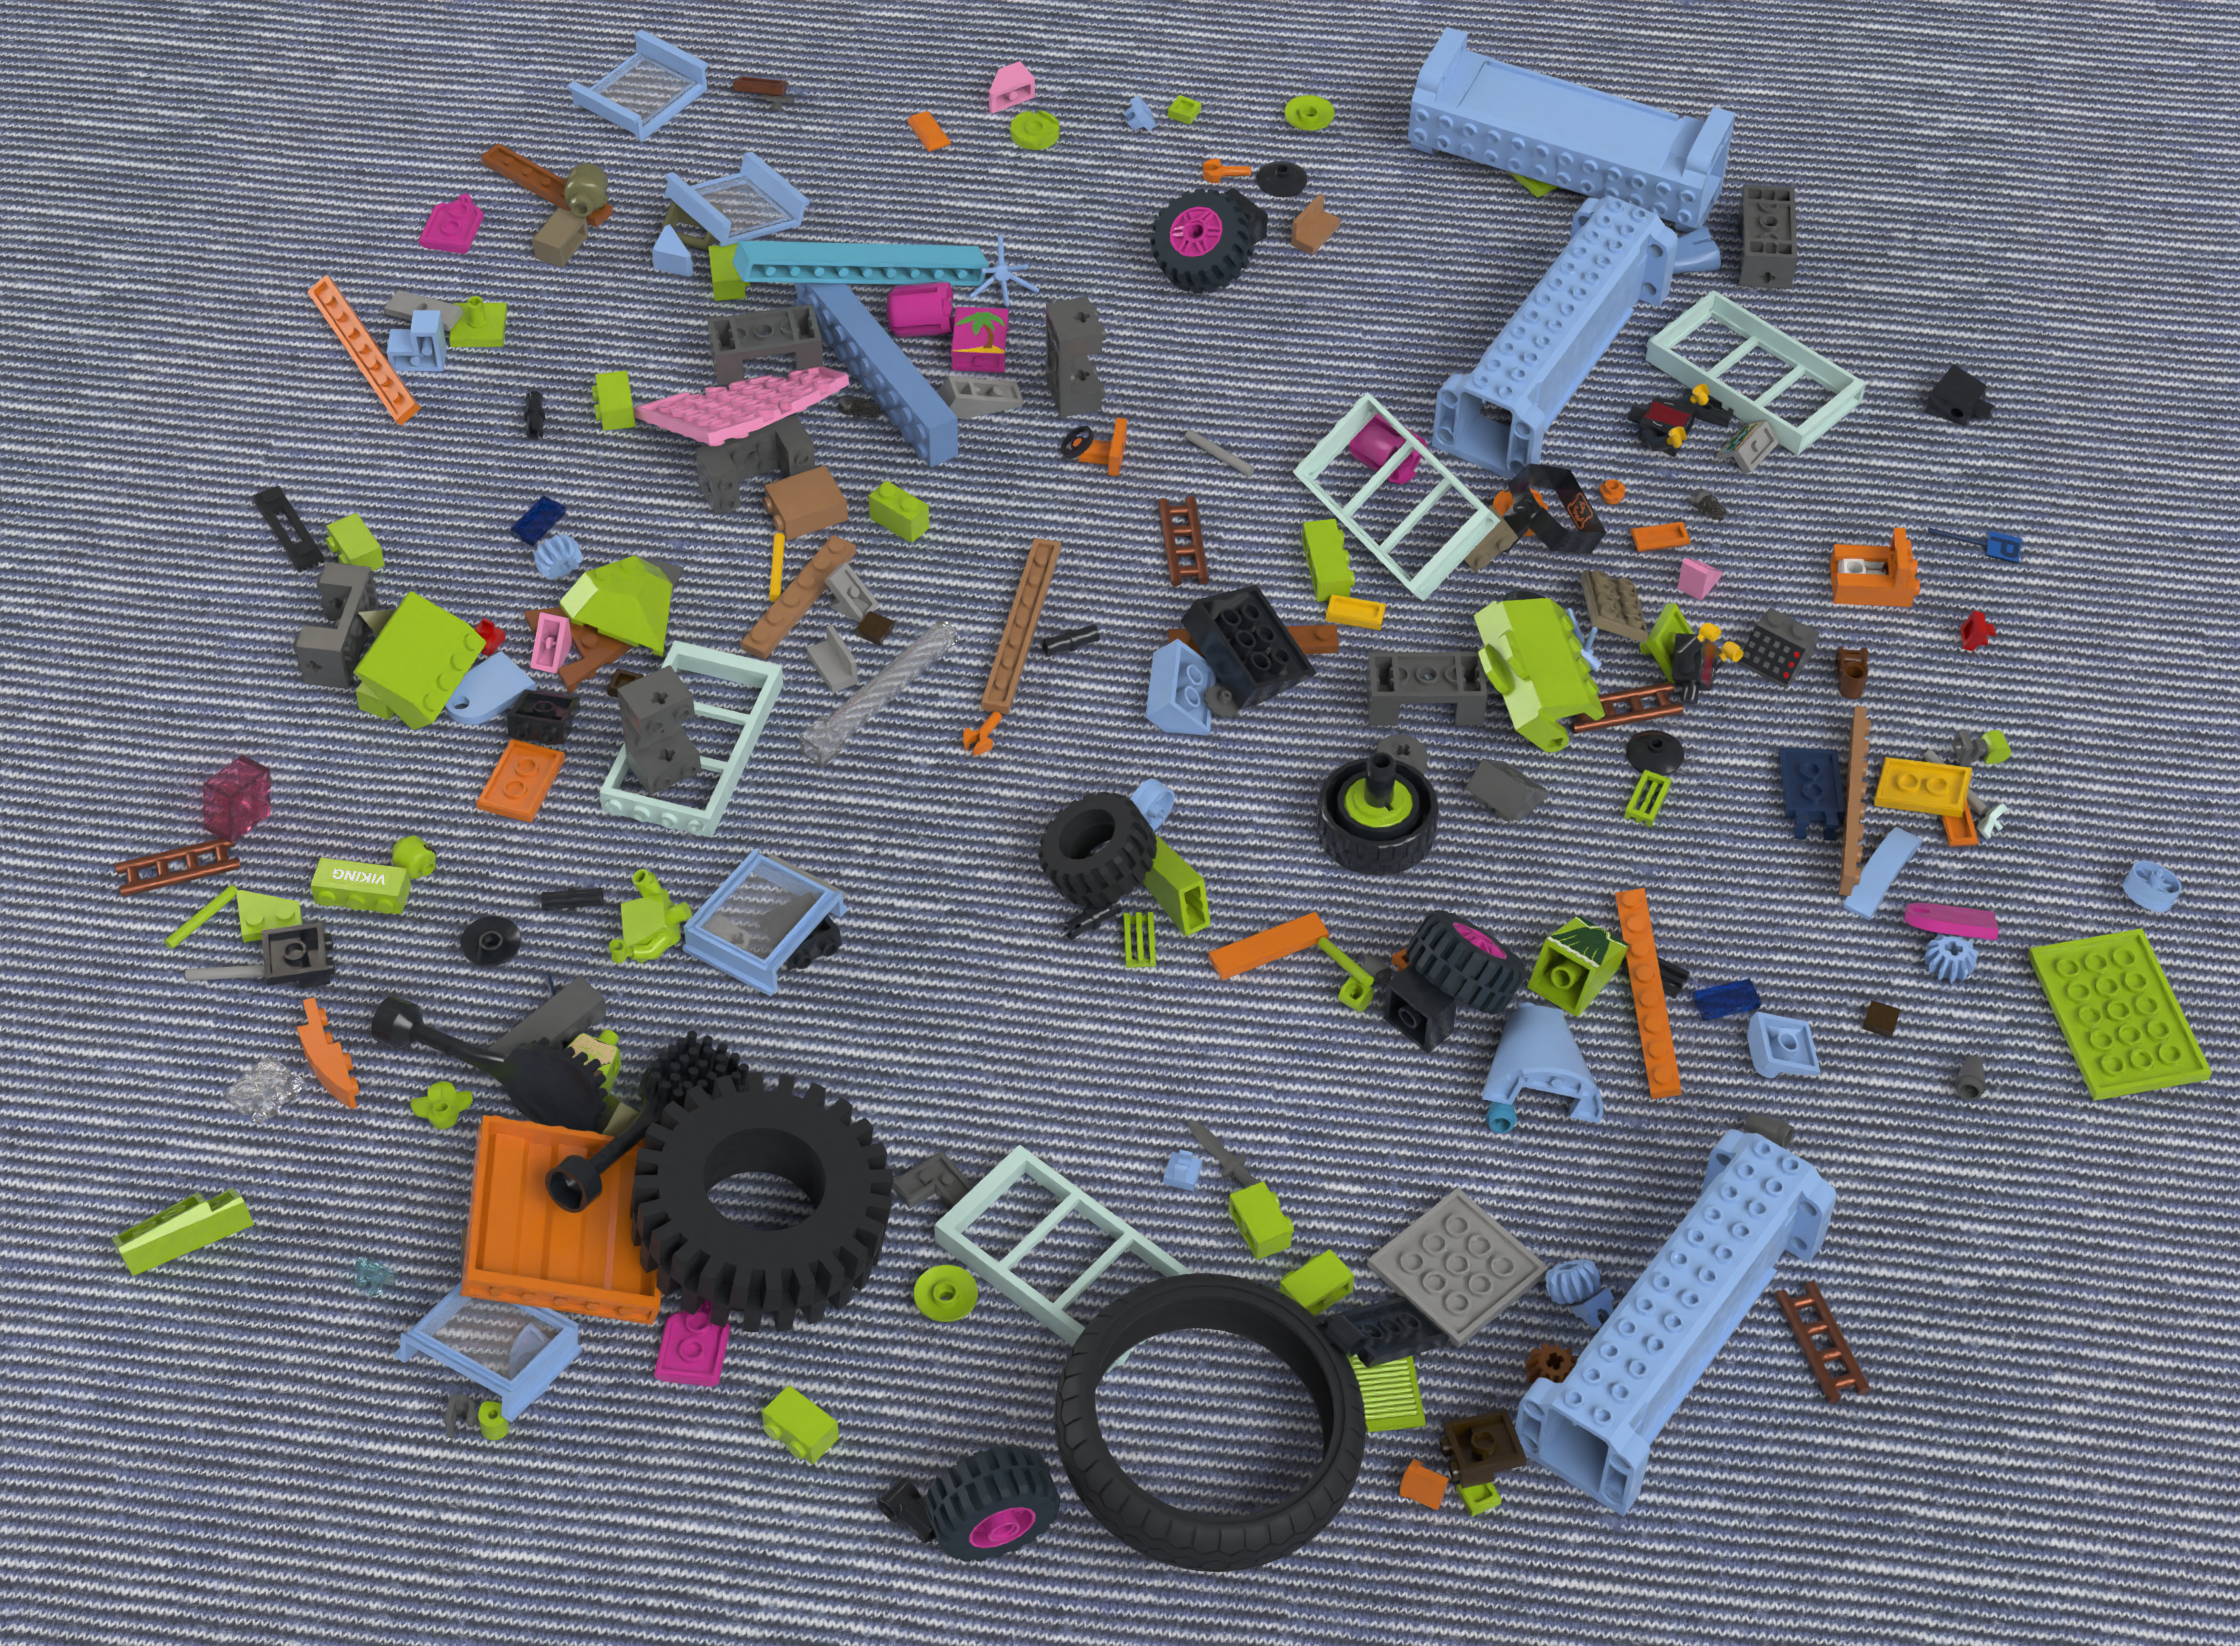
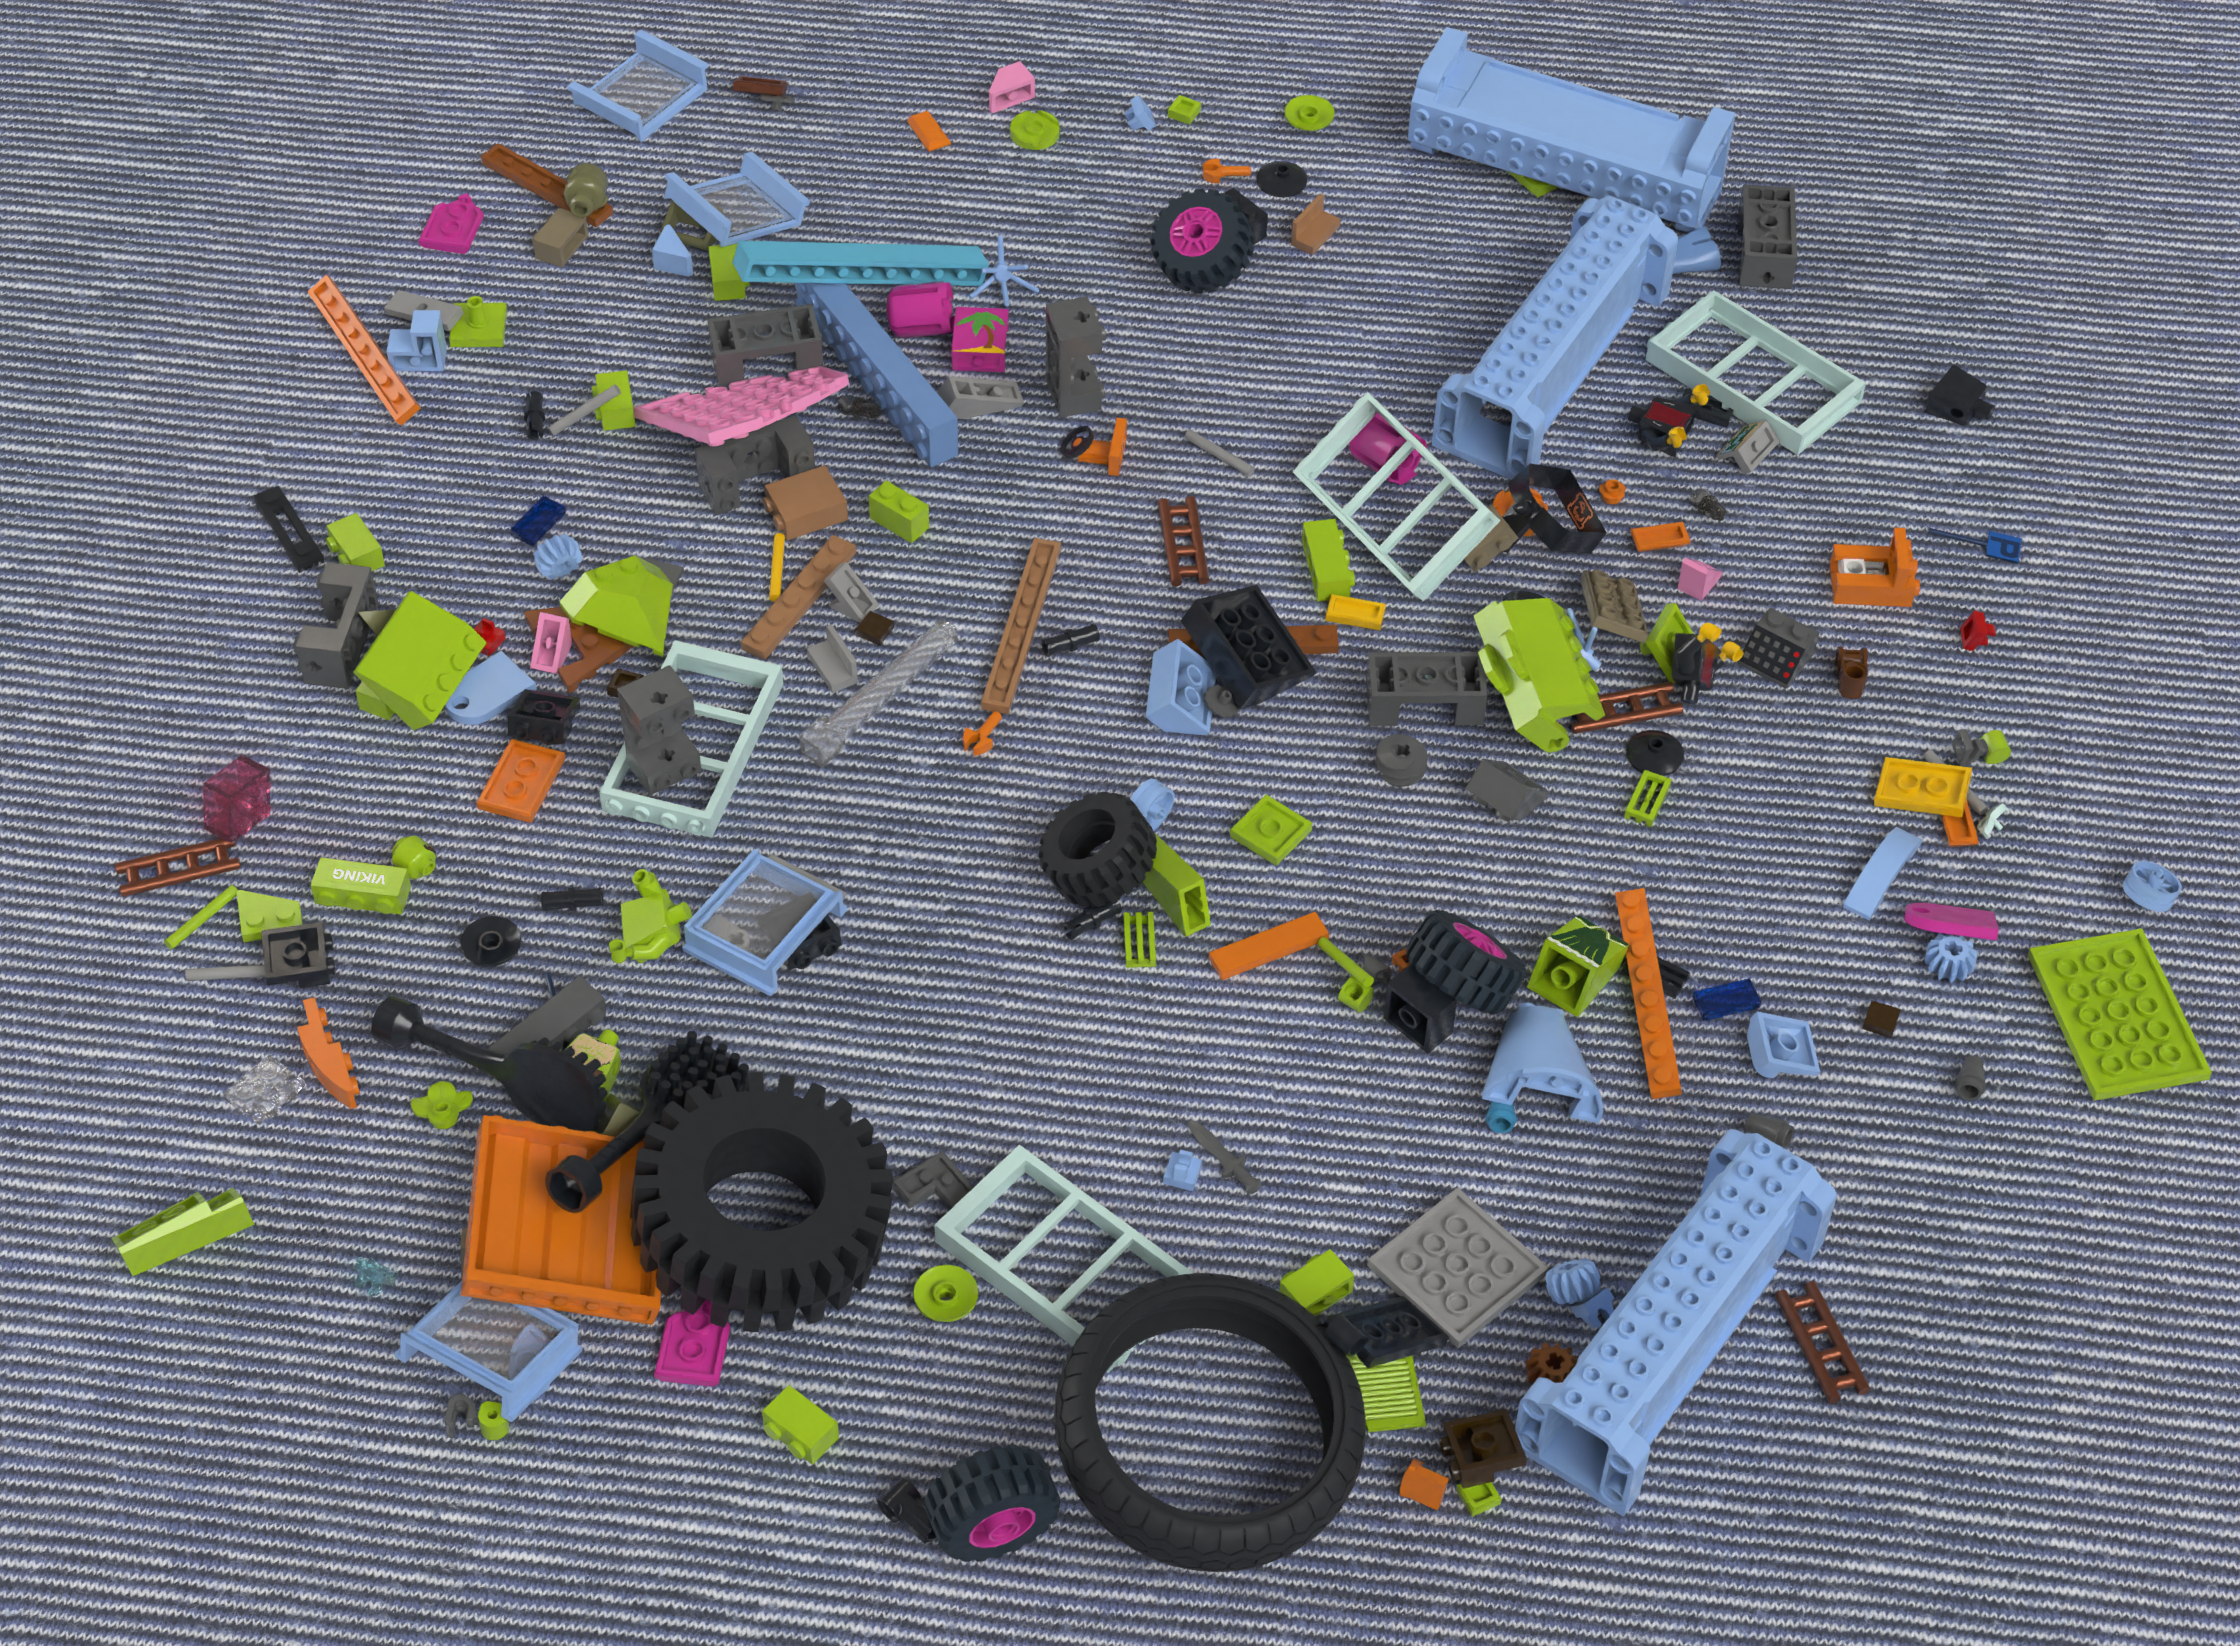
lime brick [1229,1181,1294,1260] -> none
black wheel [1316,752,1439,876] -> none
dark blue tile [1778,747,1845,841] -> none
medium nougat plate [1839,706,1871,896] -> none
none -> light grey bar [549,384,621,435]
none -> lime plate [1230,794,1313,866]

